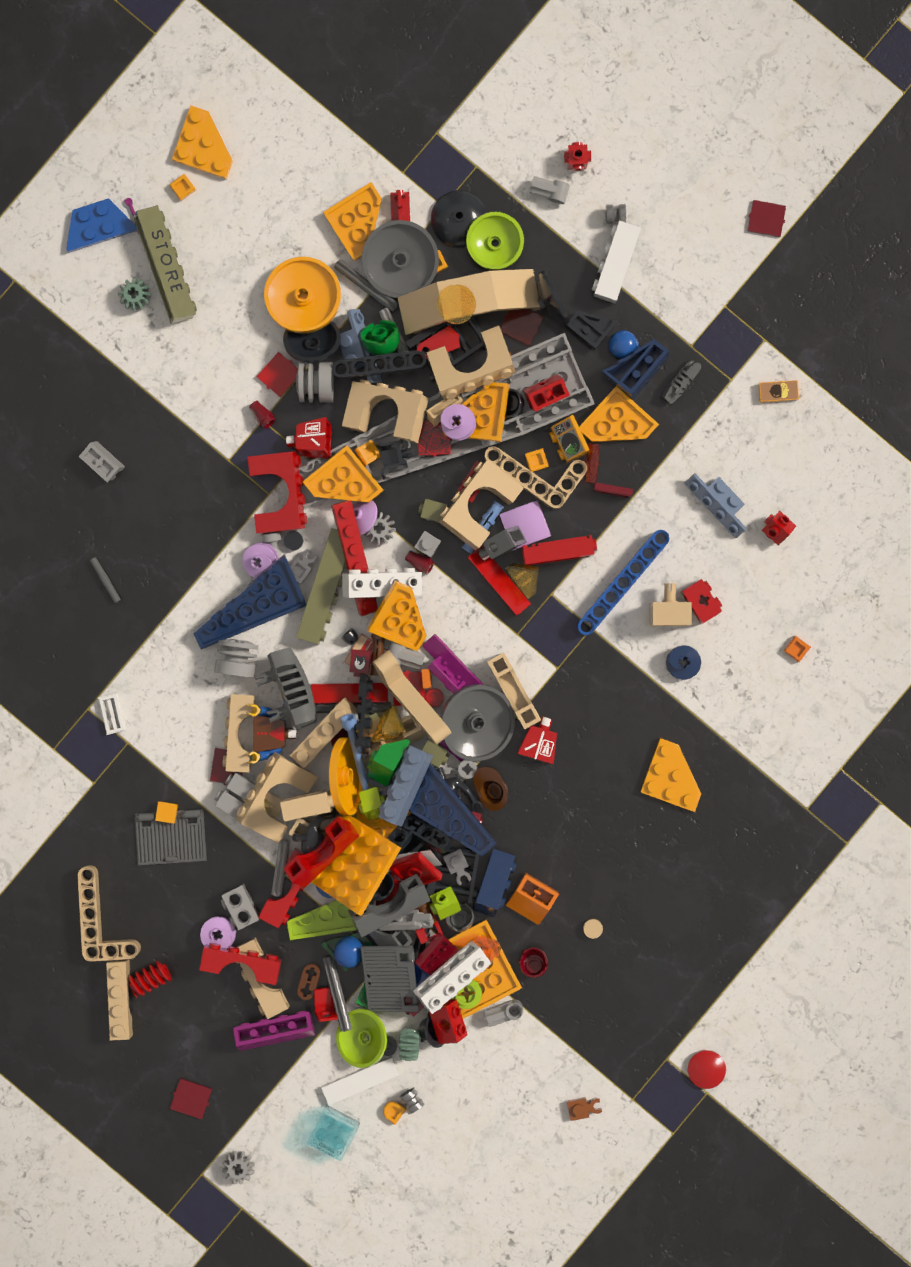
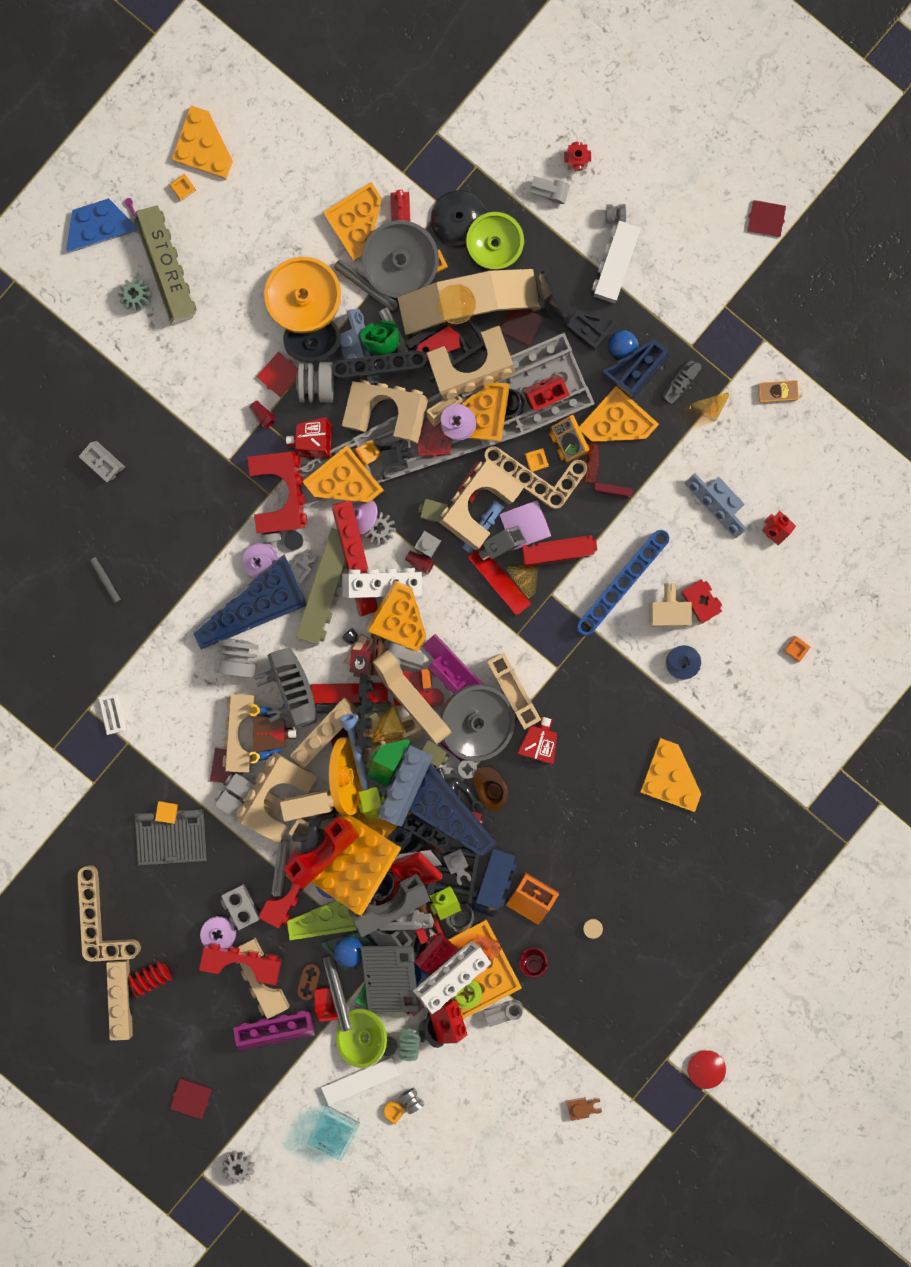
none -> clear yellow slope [690,392,729,422]

